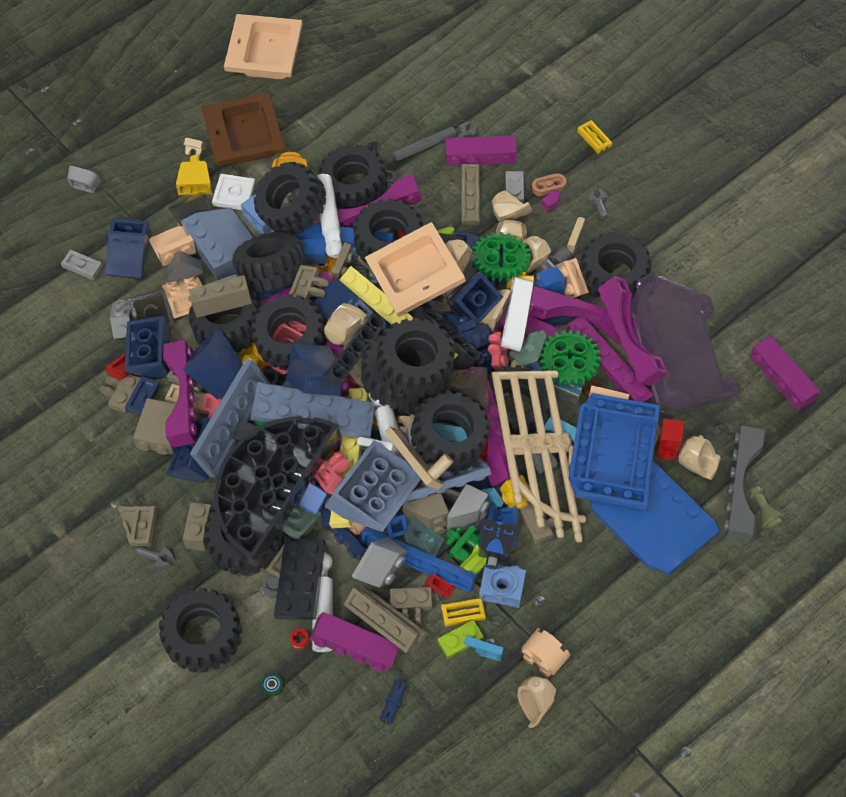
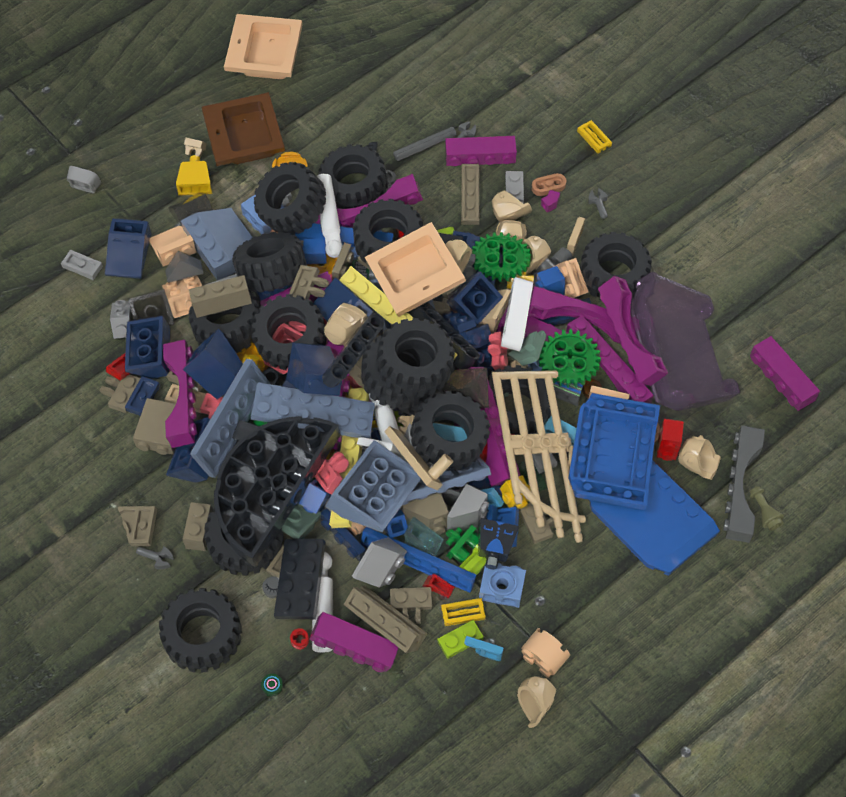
white plate [212,174,255,210] -> none
dark blue pin [379,680,408,725] -> none

